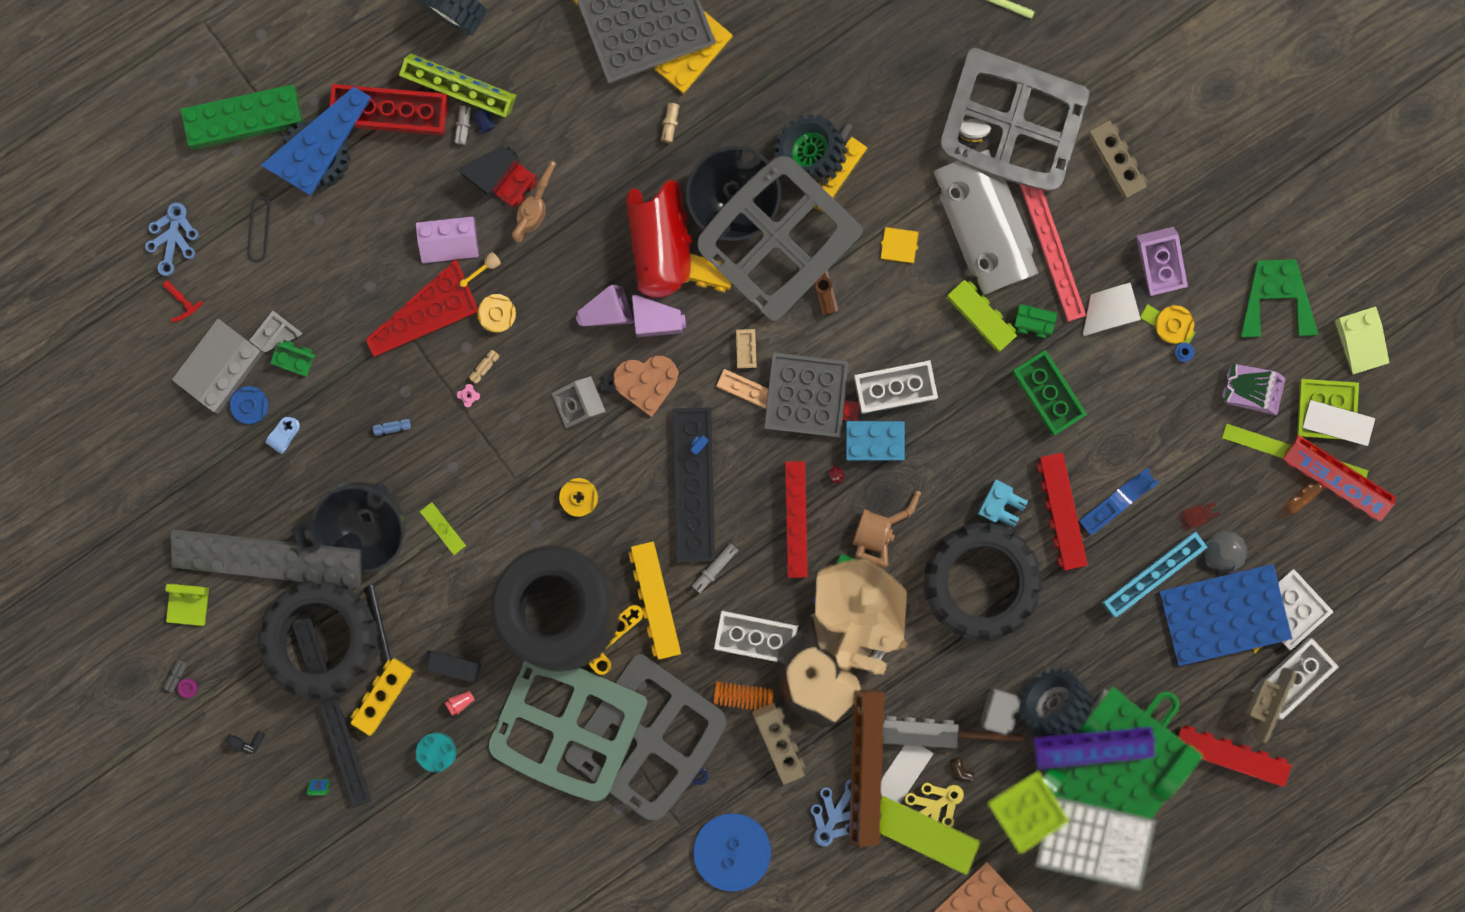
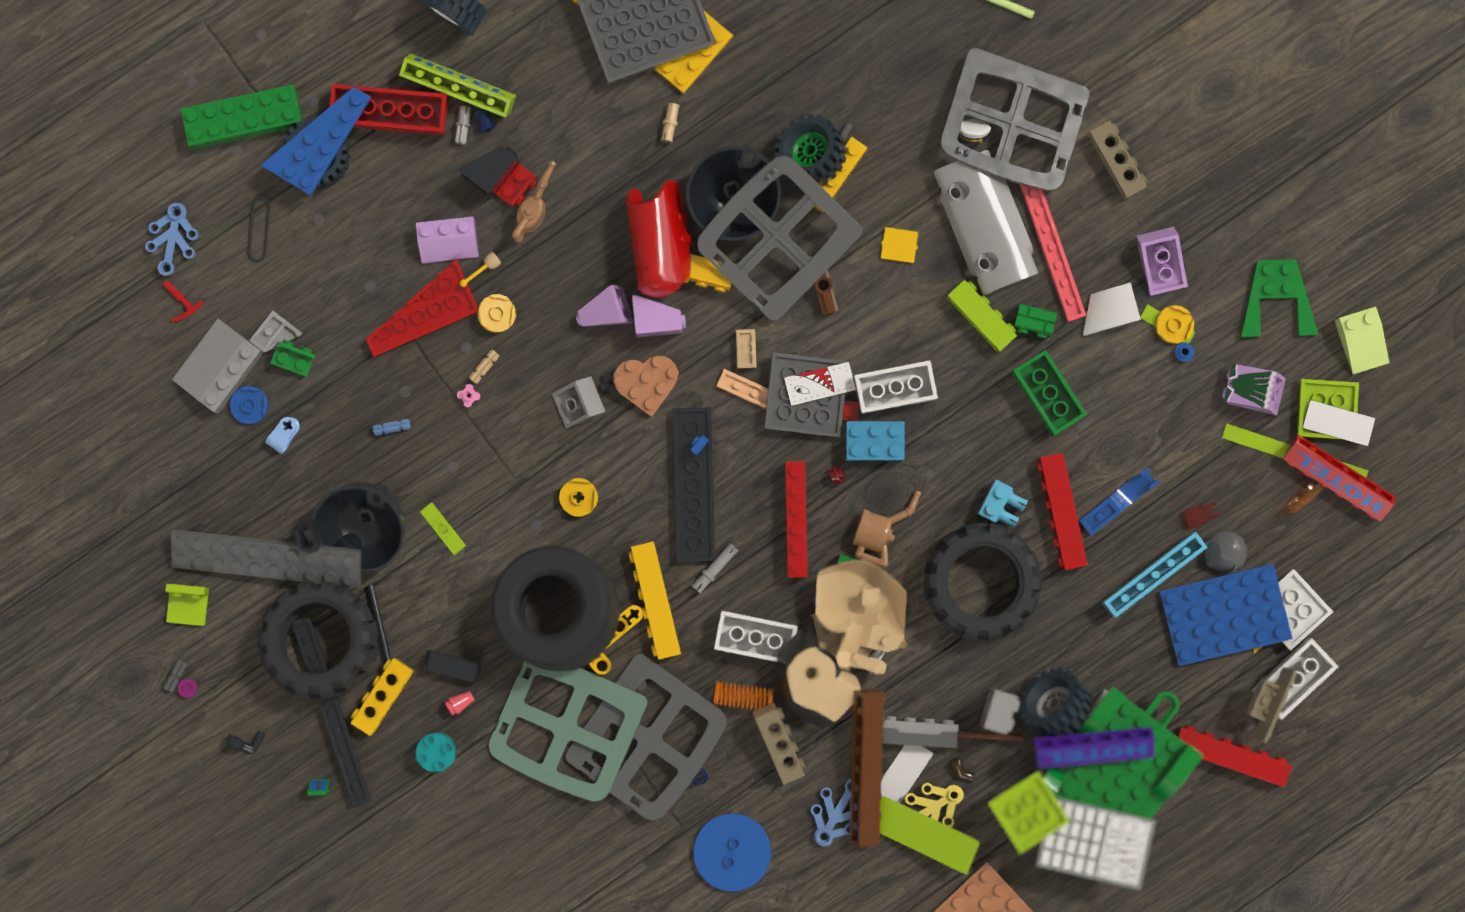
none -> white sticker [784,362,856,406]

